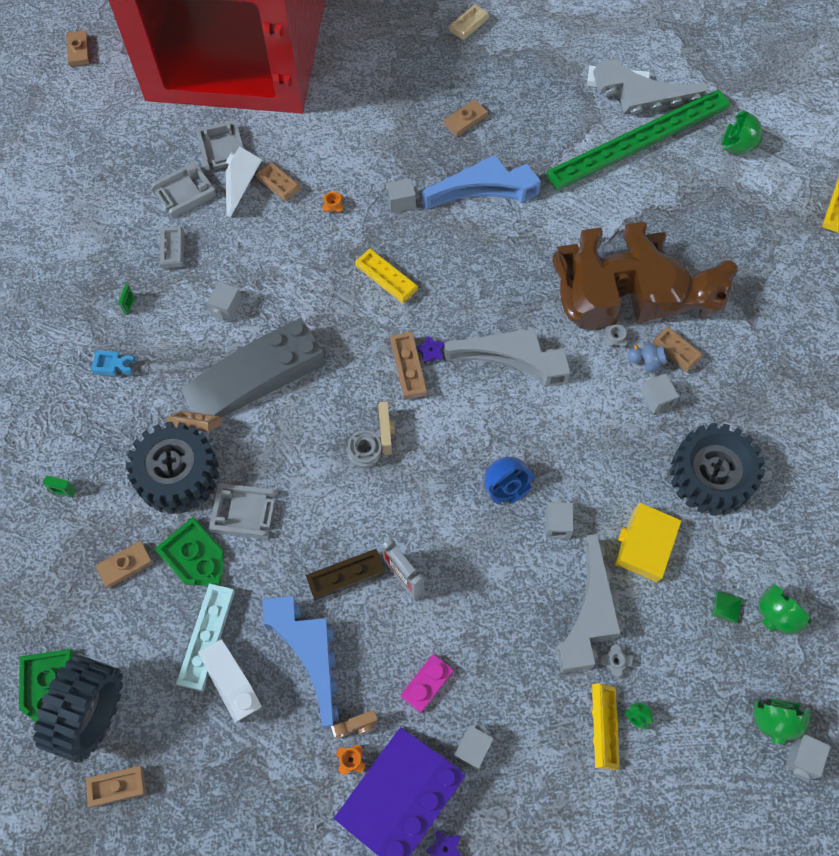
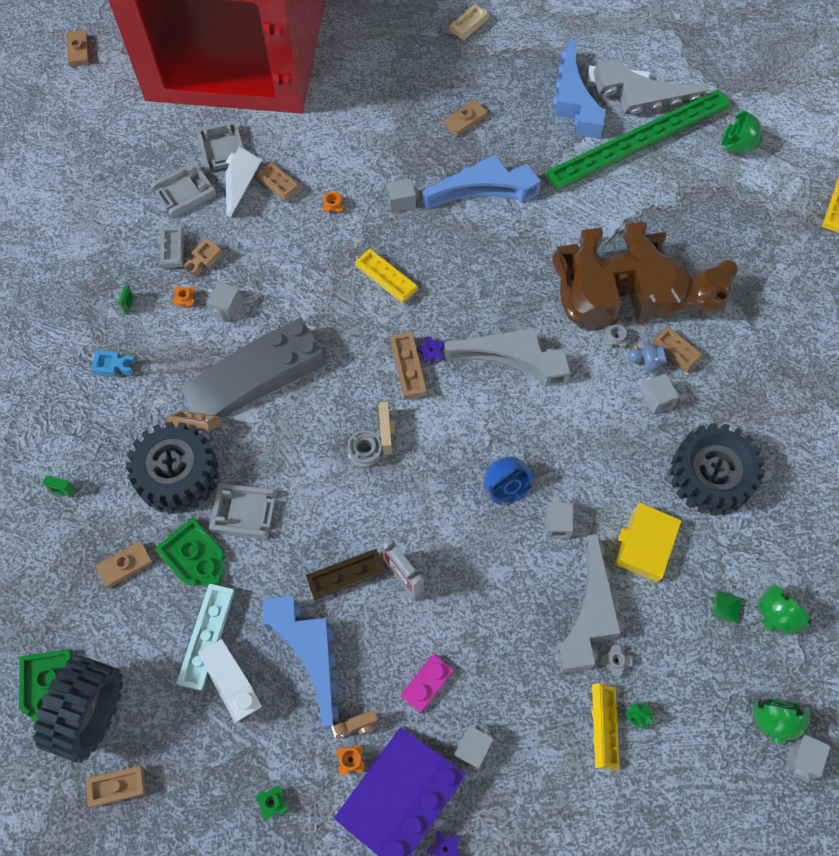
none -> orange plate [172,286,196,308]
none -> medium nougat plate [184,237,223,277]
none -> green plate [256,786,287,819]
none -> medium blue arch [552,41,606,139]

